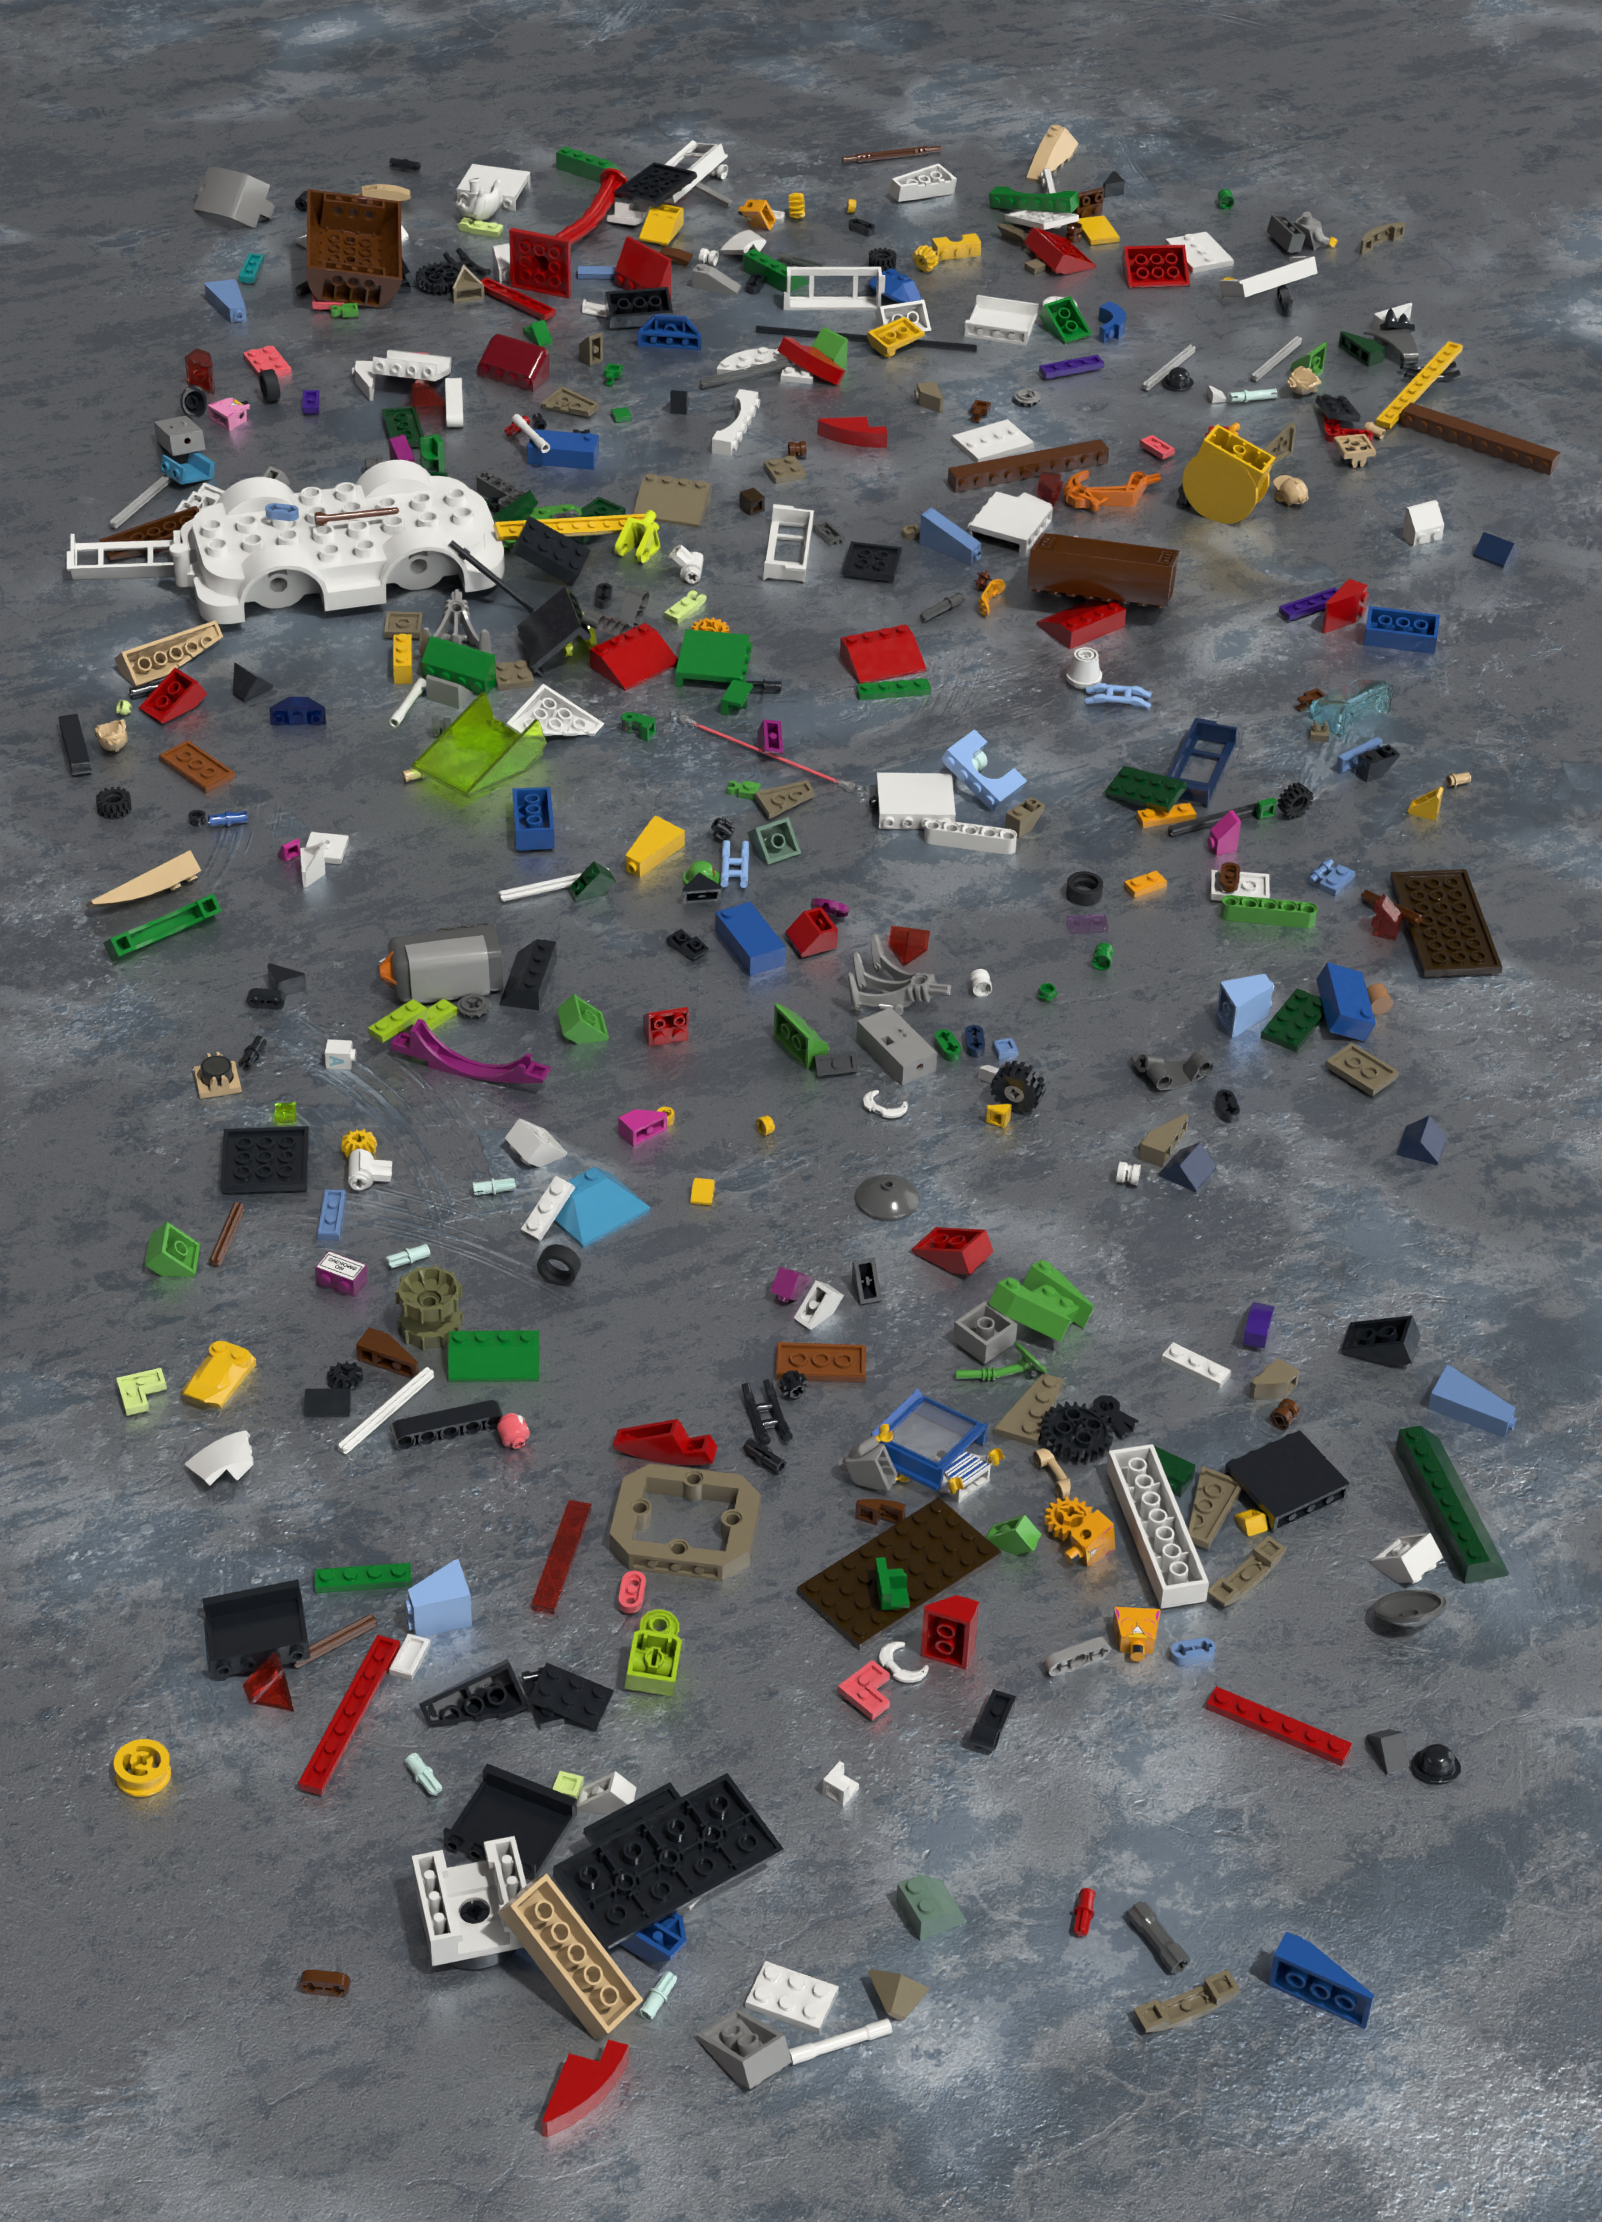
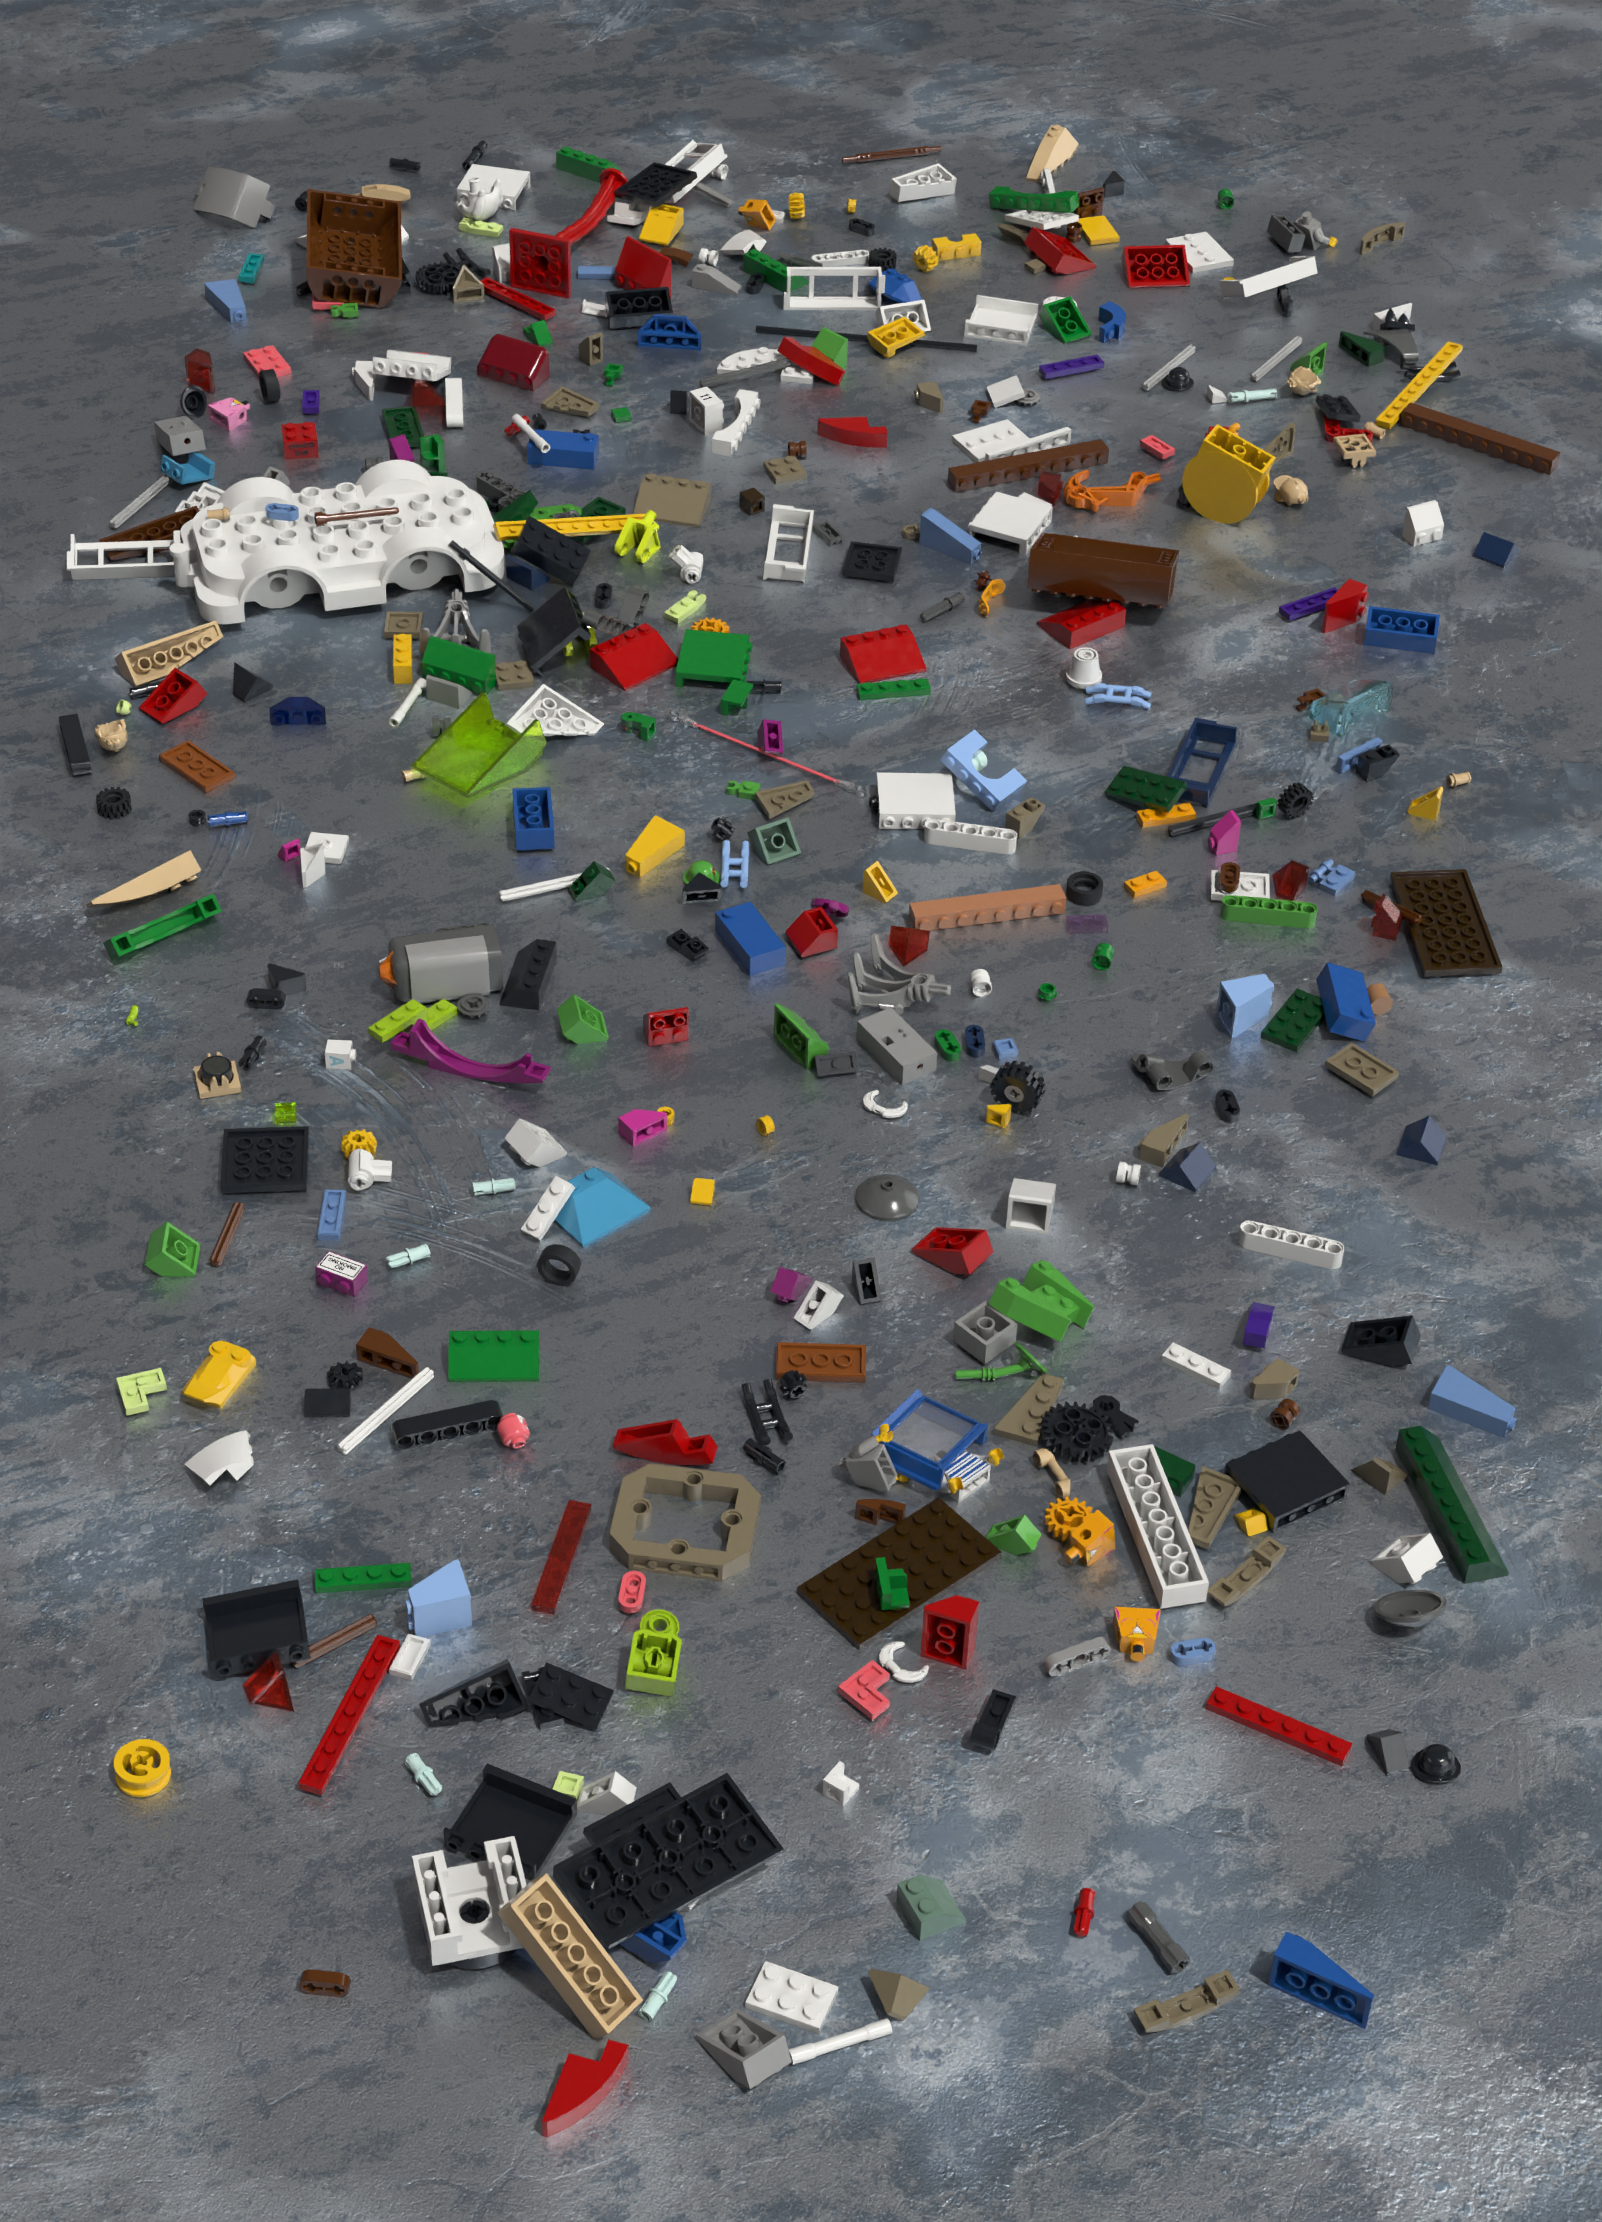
olive piece [395,1265,464,1351] -> none
none -> lime piece [126,1005,139,1026]
none -> tan pin [207,507,230,521]
none -> red brick [281,422,319,460]
none -> black pin [462,140,488,170]
none -> dark blue slope [506,554,550,591]
none -> white brick [689,387,724,435]
none -> white beam [811,250,869,267]
none -> yellow slope [863,861,898,903]
none -> nougat brick [909,884,1066,933]
none -> white plate [985,427,1071,461]
none -> white tile [987,375,1025,408]
none -> white slope [1006,1178,1056,1234]
none -> white beam [1238,1220,1344,1270]
none -> clear red slope [1272,860,1309,901]
none -> dark tan slope [1351,1457,1409,1495]

